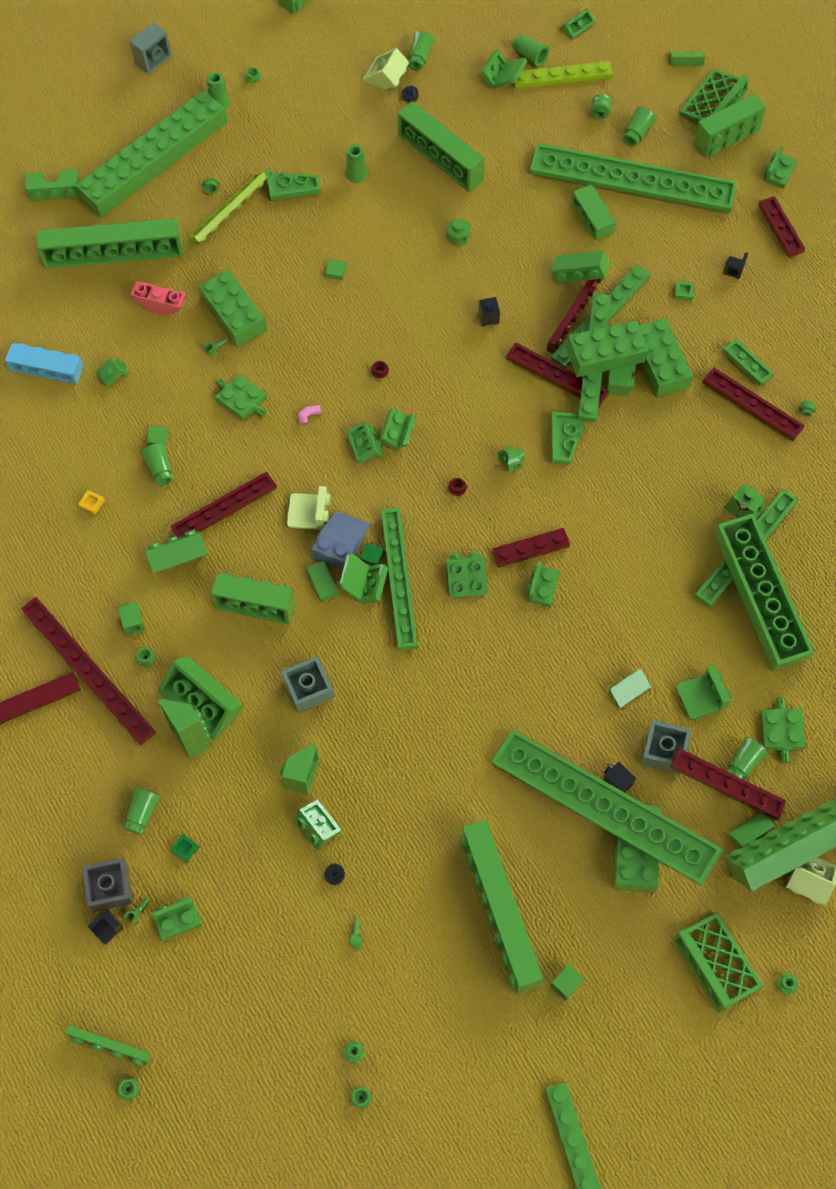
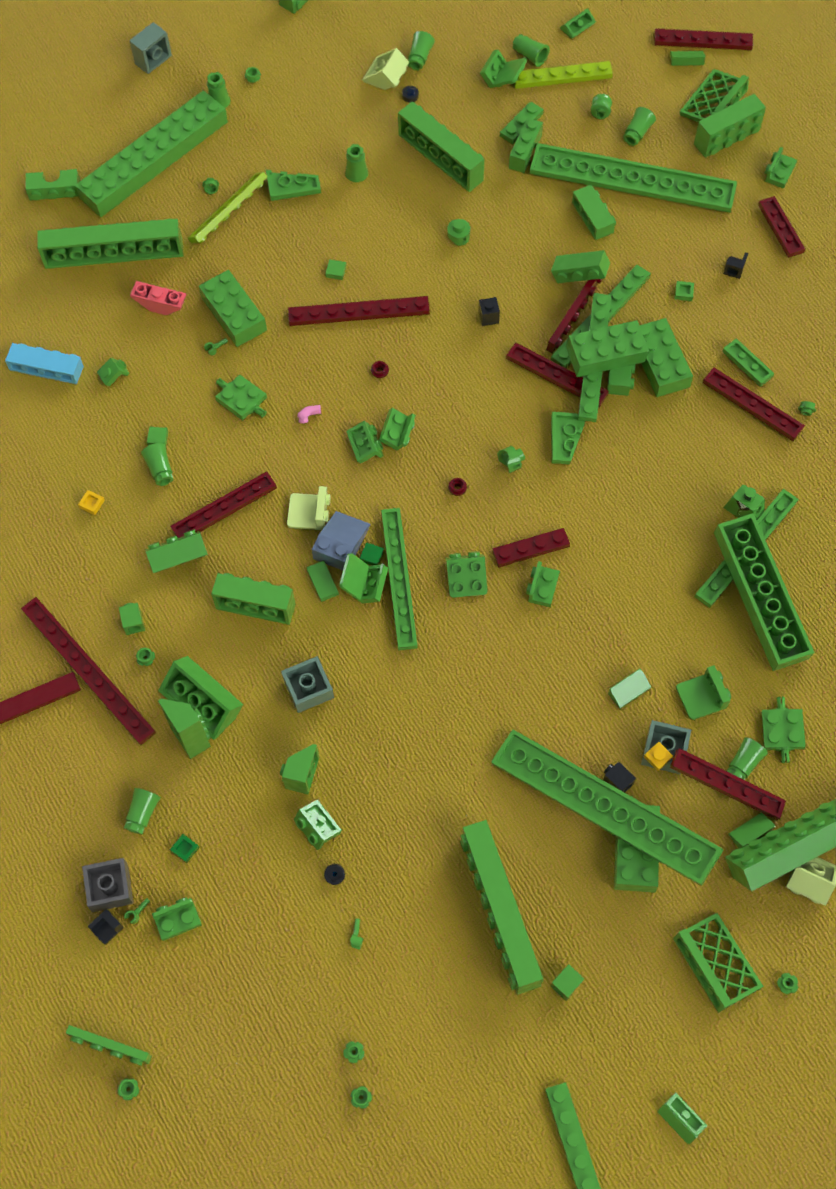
none -> dark red plate [288,296,430,326]
none -> bright green plate [500,101,544,145]
none -> bright green arch [509,118,543,173]
none -> yellow plate [644,742,673,771]
none -> dark red plate [654,28,753,51]
none -> bright green slope [658,1092,707,1144]

